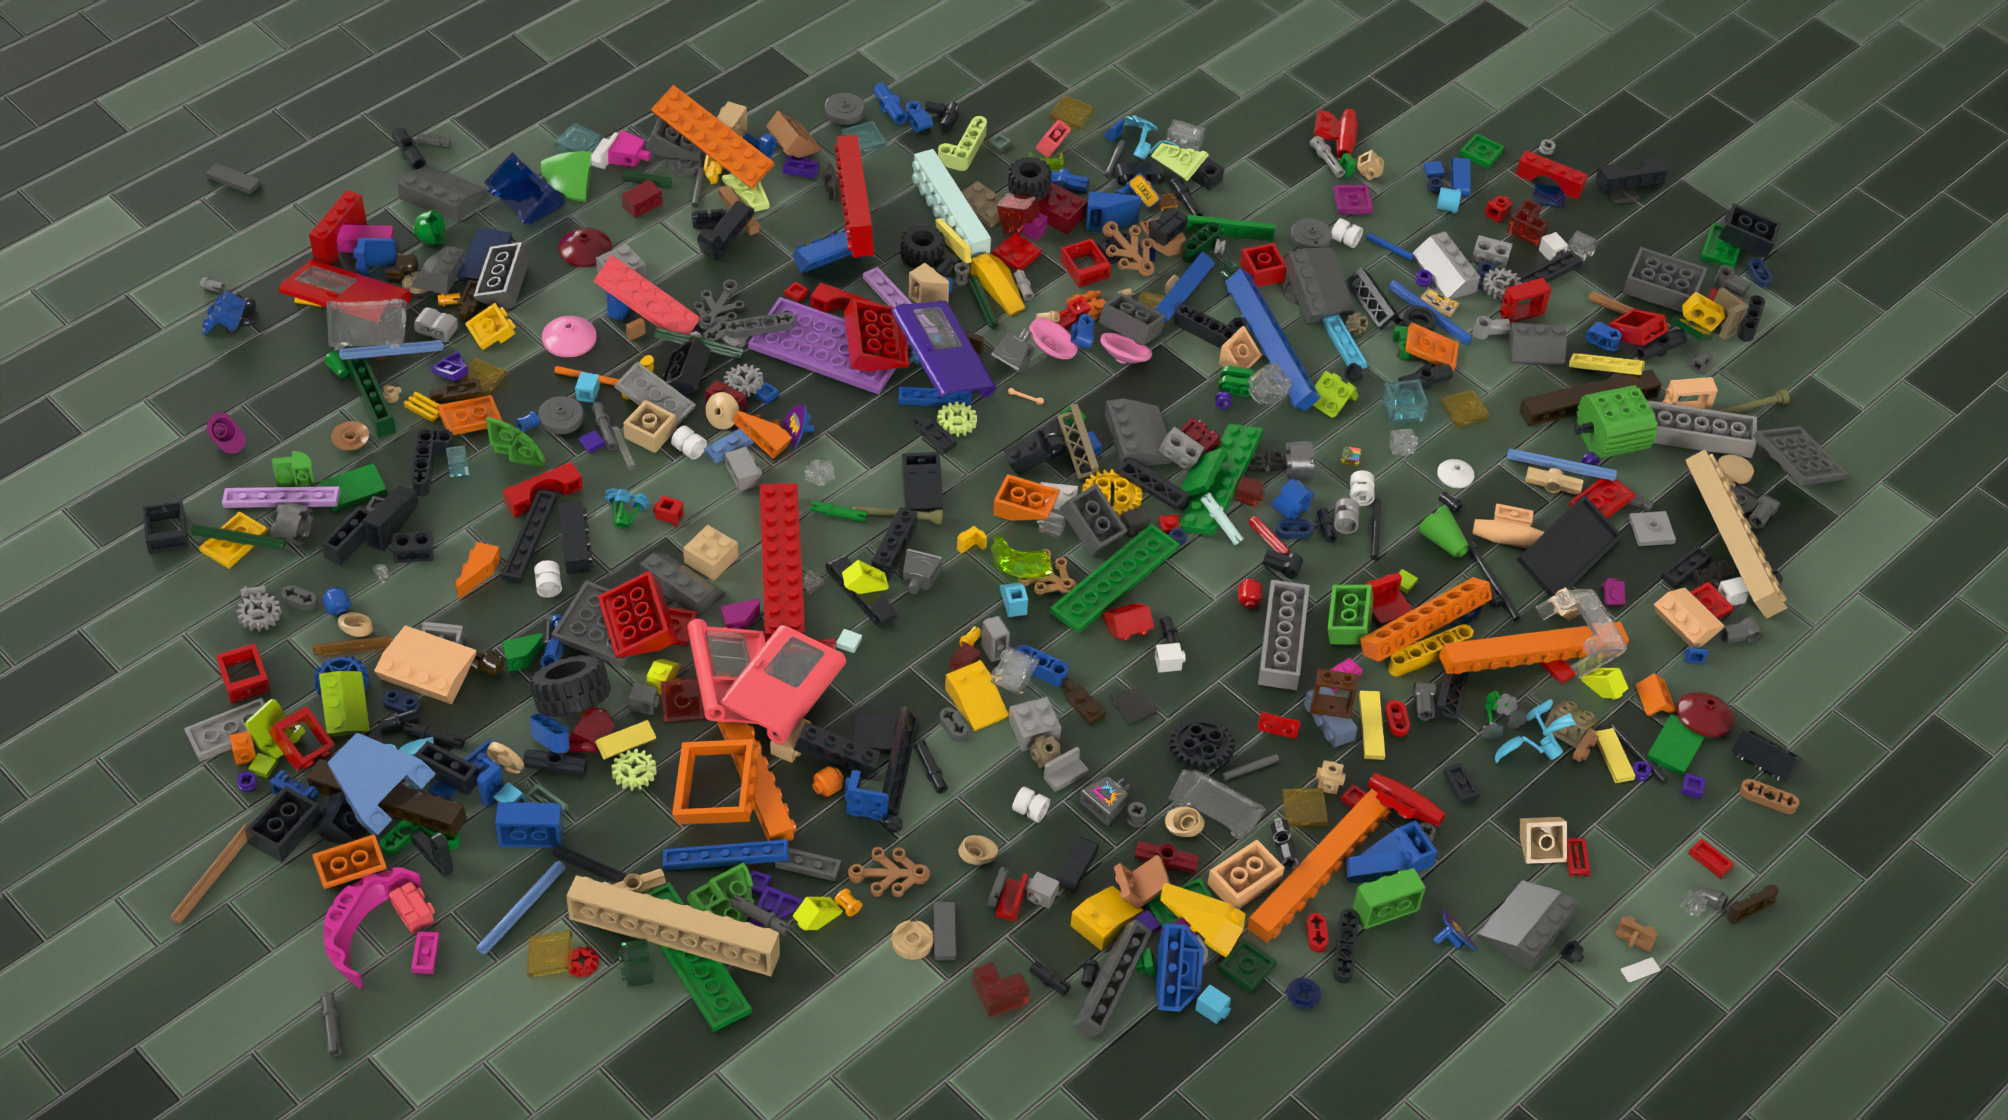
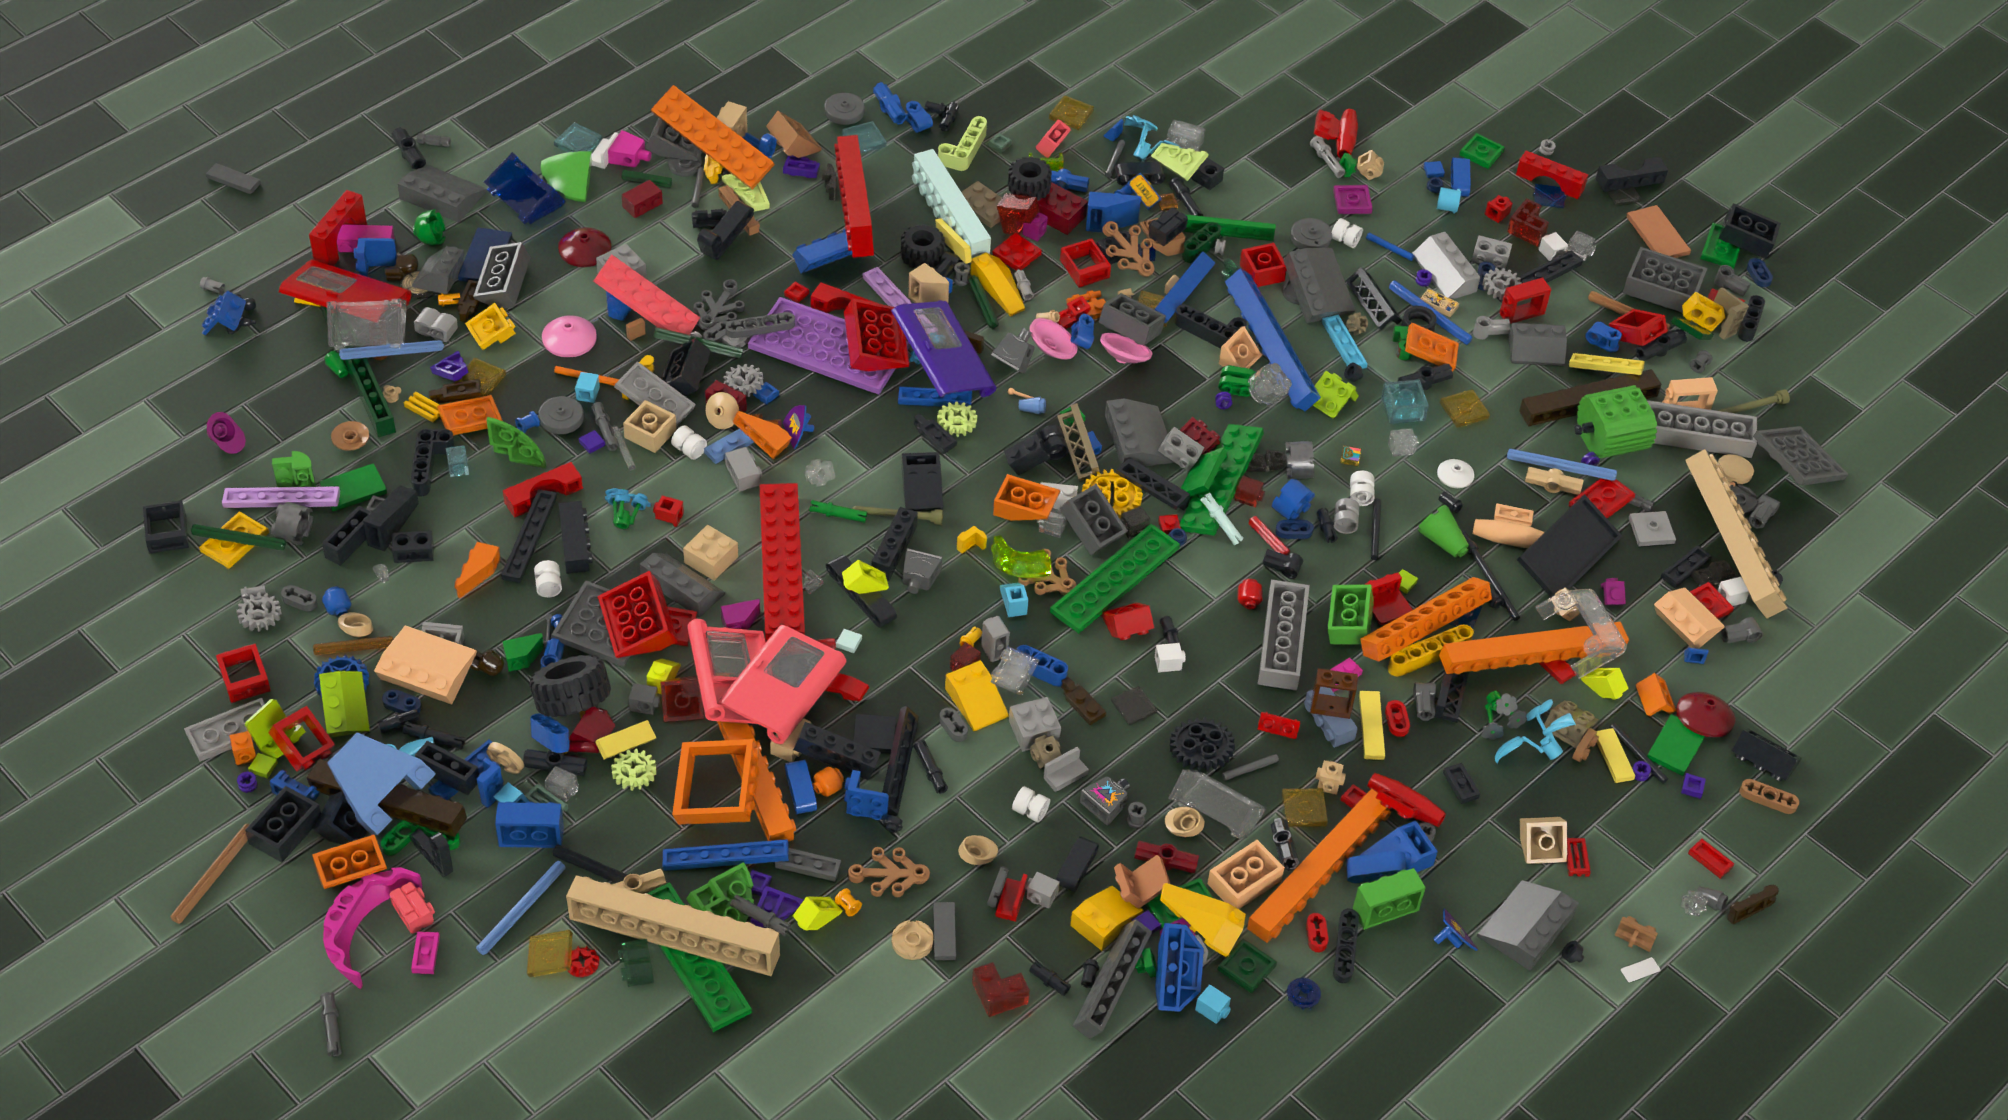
none -> clear brick [544,766,579,802]
none -> blue beam [785,760,817,814]
none -> red slope [825,673,869,702]
none -> medium blue cone [1019,396,1046,415]
none -> nougat tile [1626,205,1691,258]

